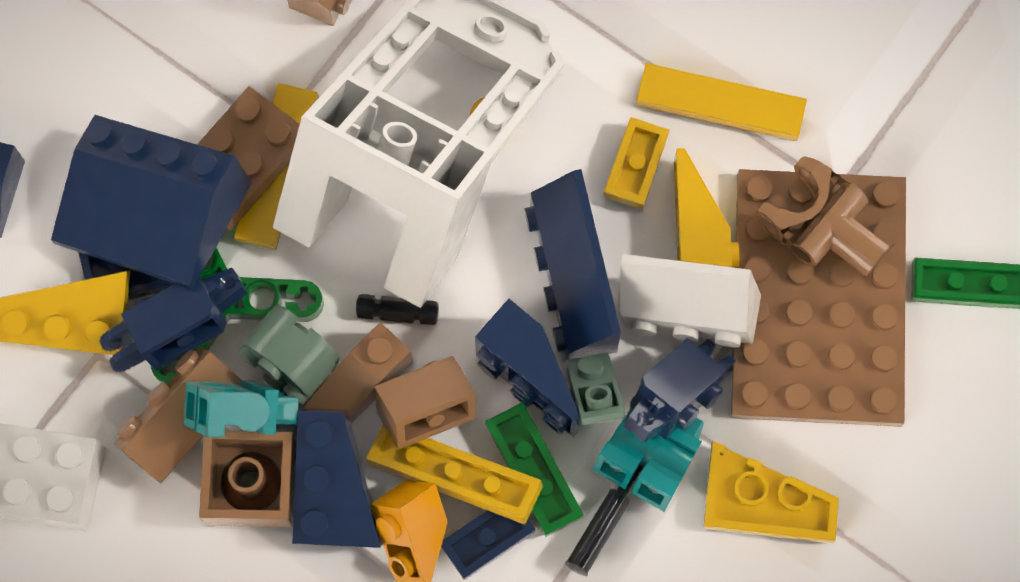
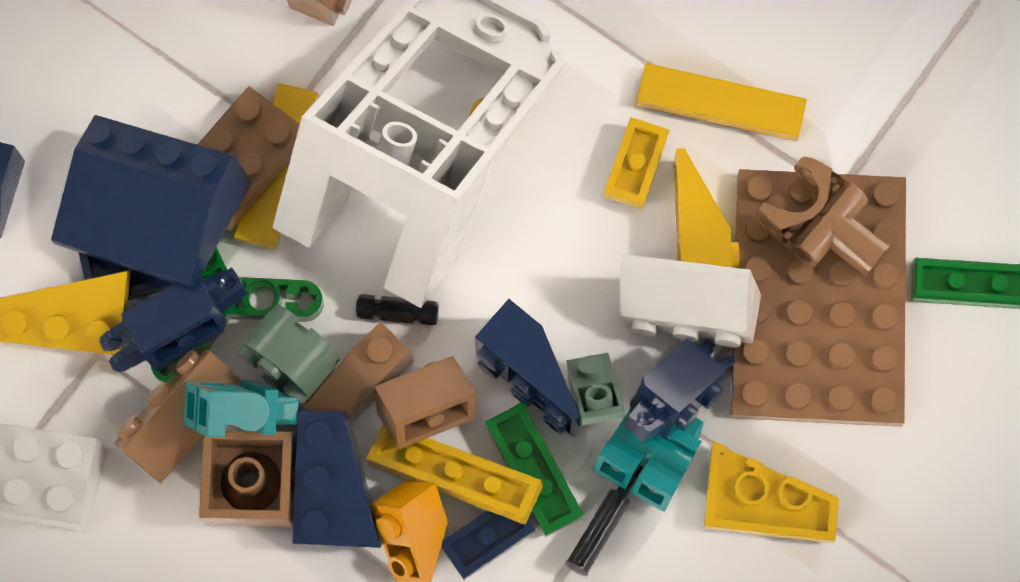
dark blue slope [524,169,621,360] -> none

